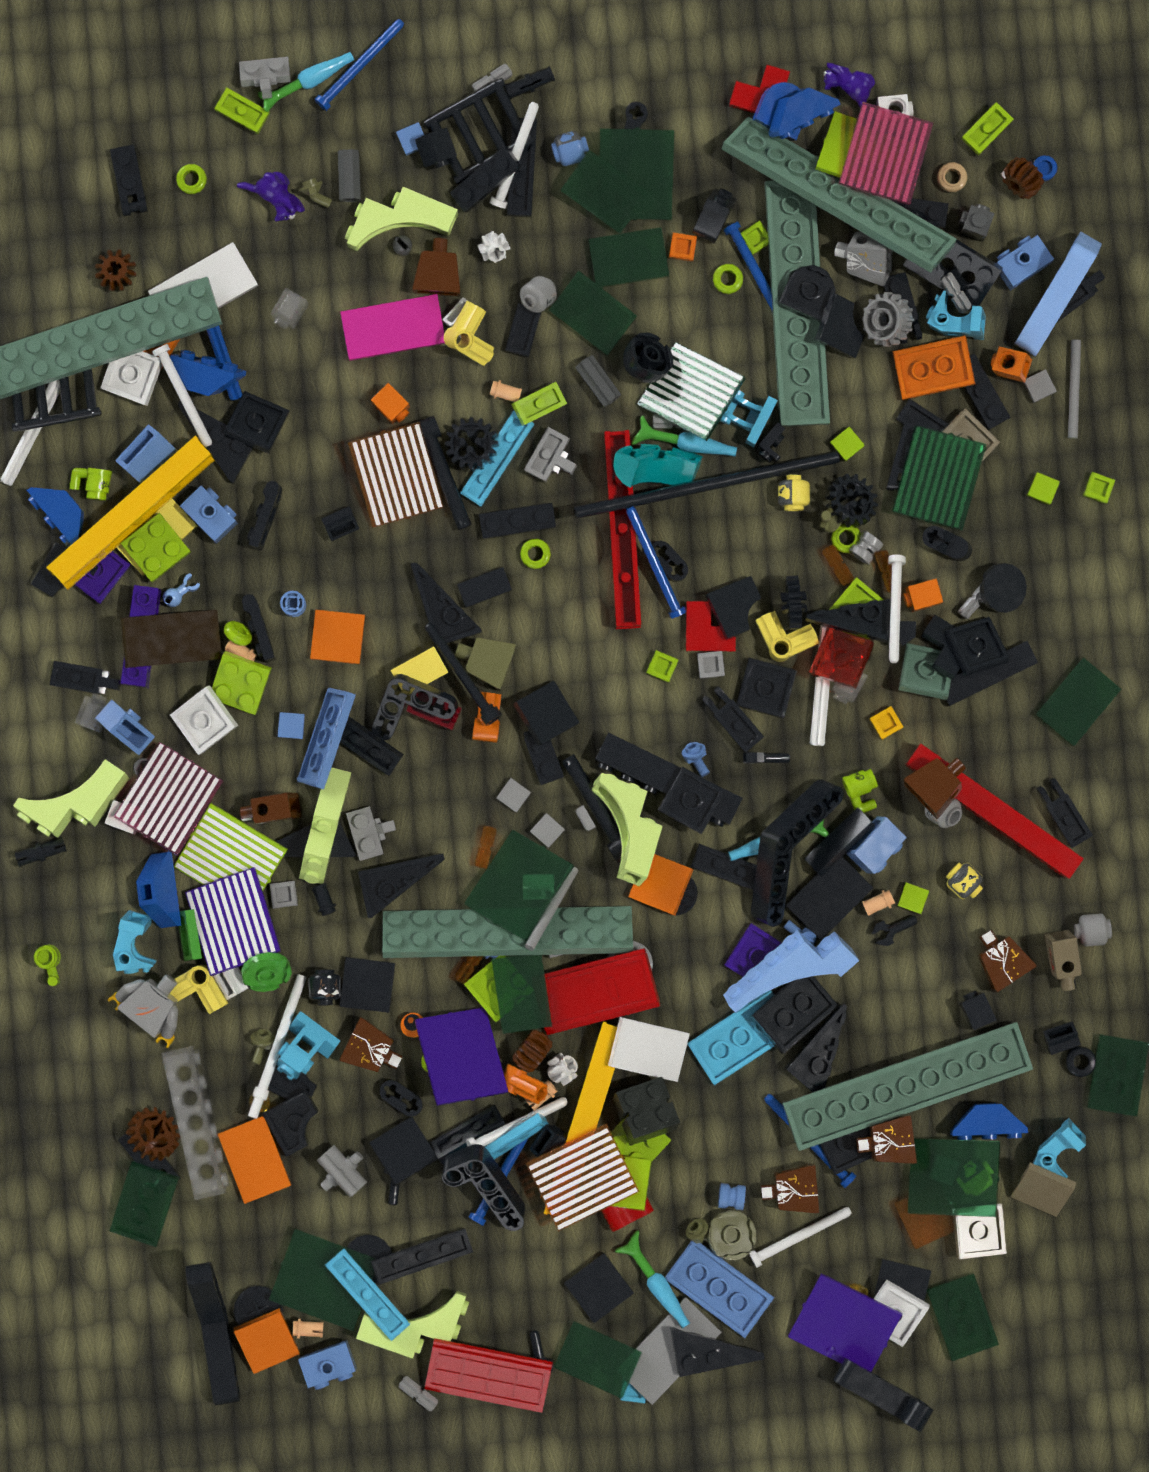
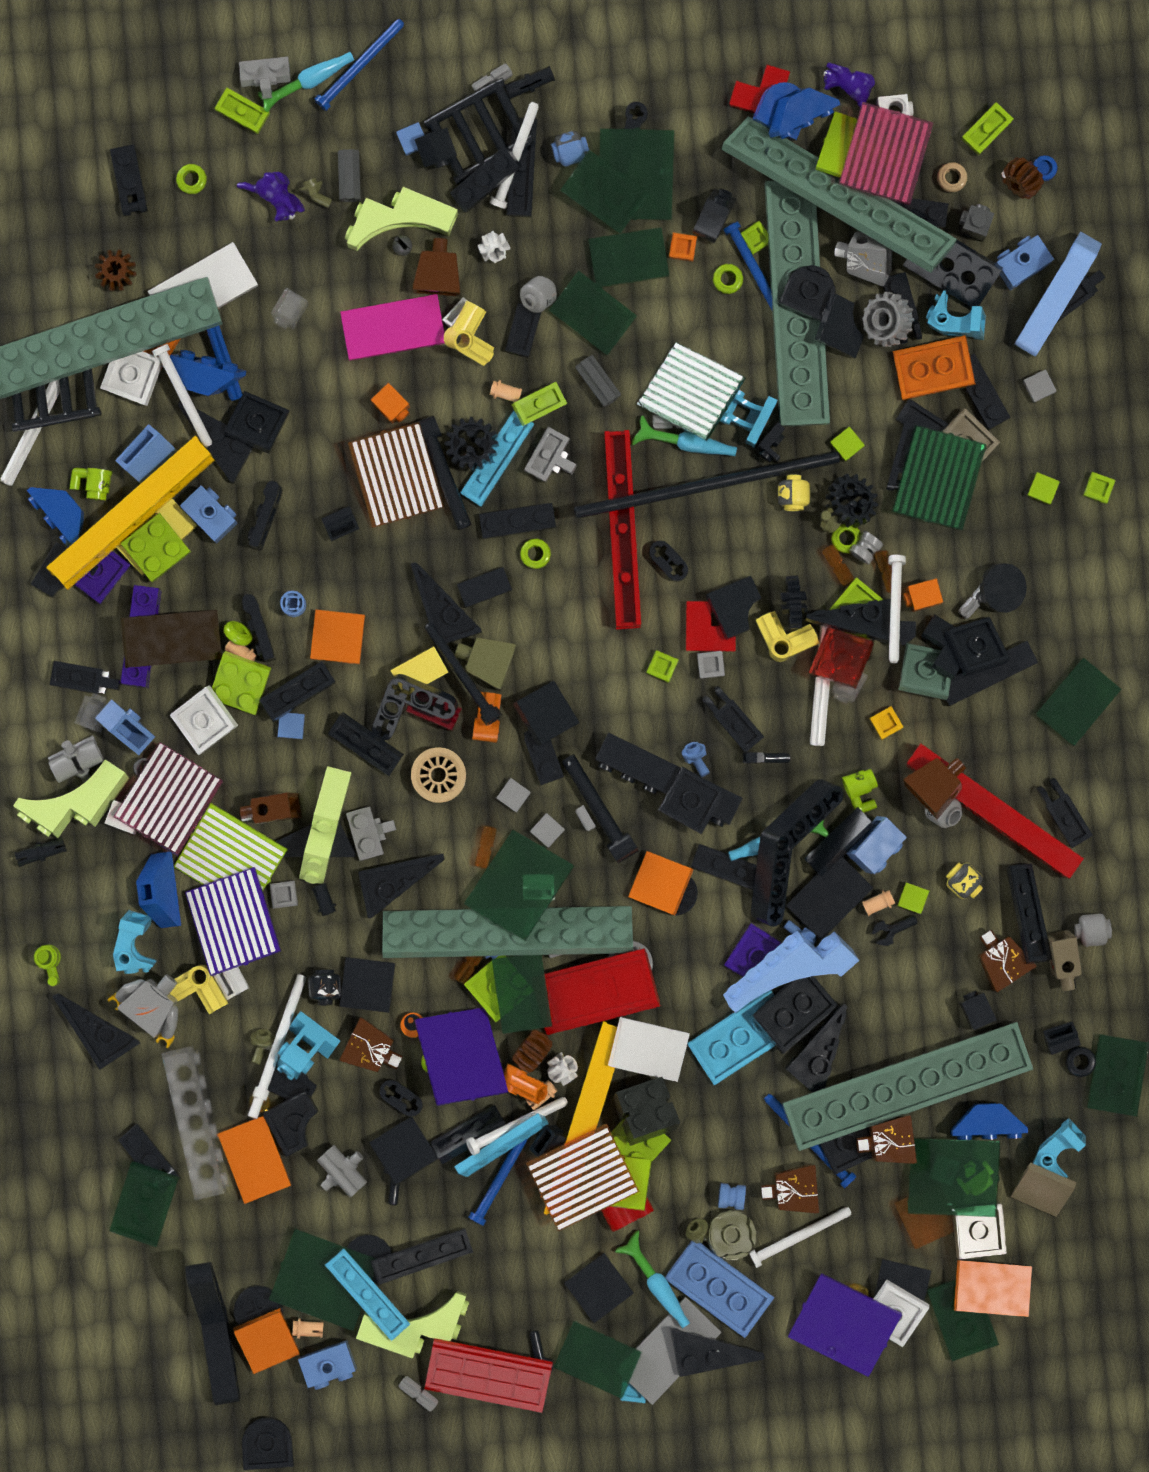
reddish brown gear [126,1107,181,1162] -> none
light blue arm [163,573,200,607] -> none
bright green tile [179,909,202,962] -> none
bright green tile [241,952,292,992] -> none
medium blue tile [297,688,356,790] -> none
black beam [442,1144,526,1231] -> none
light grey bar [525,866,578,951] -> none
yellowish green arch [591,773,662,886] -> none
teal brick [613,444,703,488] -> none
black cylinder [623,332,673,383] -> none
blue bar [626,506,686,619] -> none
black tile [737,658,797,718] -> none
black beam [833,1358,934,1432] -> none
black piece [922,526,972,561] -> none
light grey piece [940,272,971,313] -> none
orange brick [991,346,1032,383] -> none
light grey bar [1068,340,1081,439] -> none
none -> light grey pin [48,735,104,783]
none -> black wing [52,993,141,1070]
none -> black tile [242,1417,294,1470]
none -> black plate [259,661,336,722]
none -> tan wheel [411,747,466,803]
none -> tile [954,1260,1032,1317]
none -> black tile [1006,863,1052,964]

